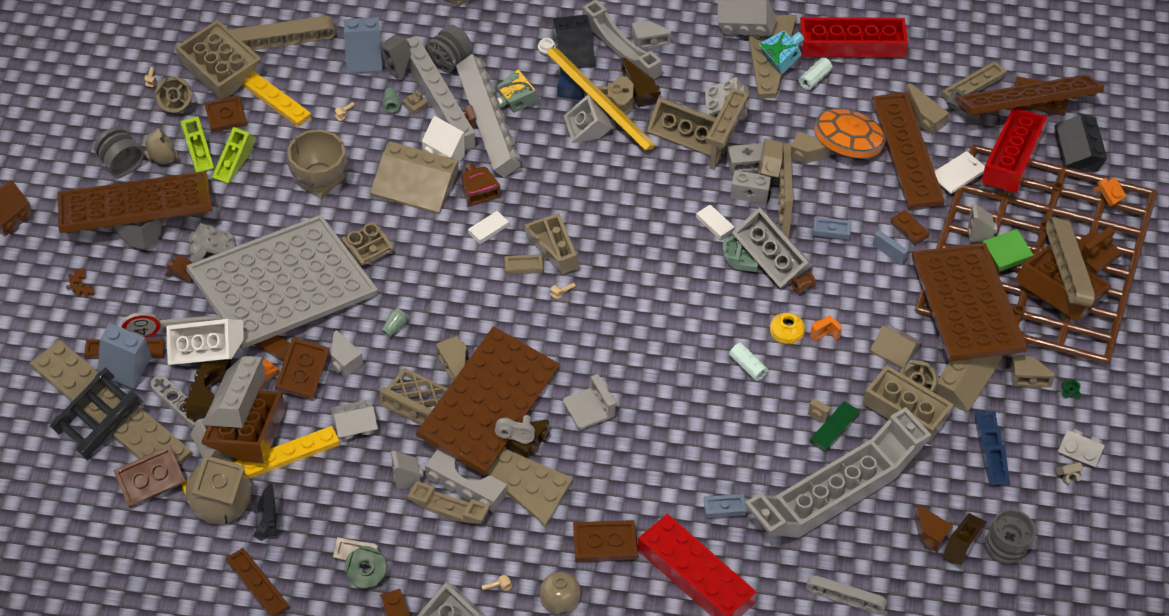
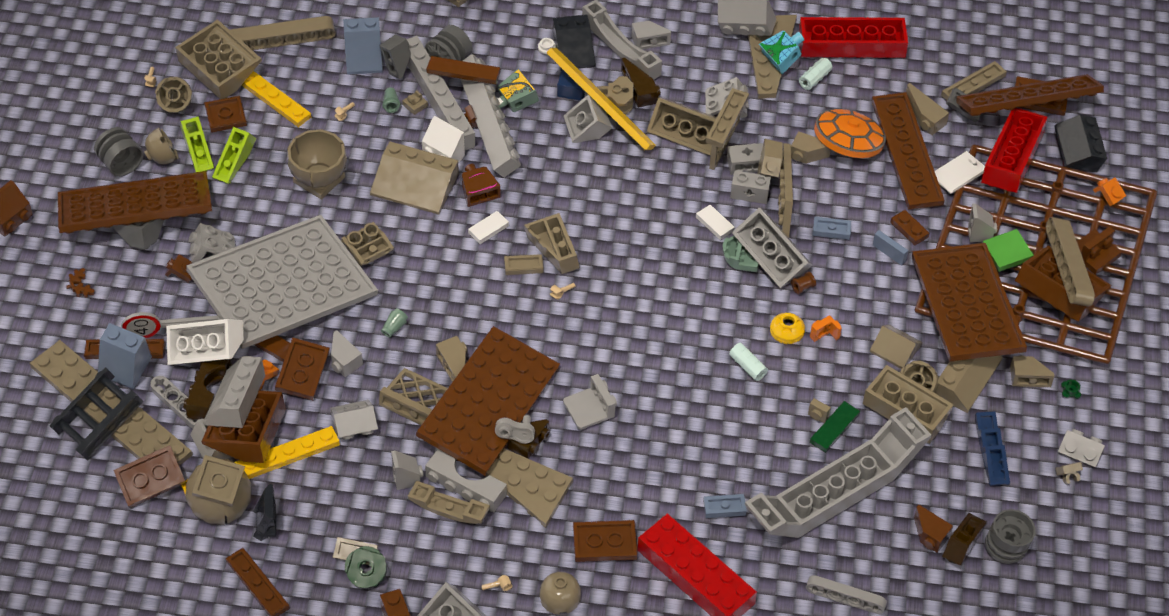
none -> reddish brown tile [426,56,501,85]

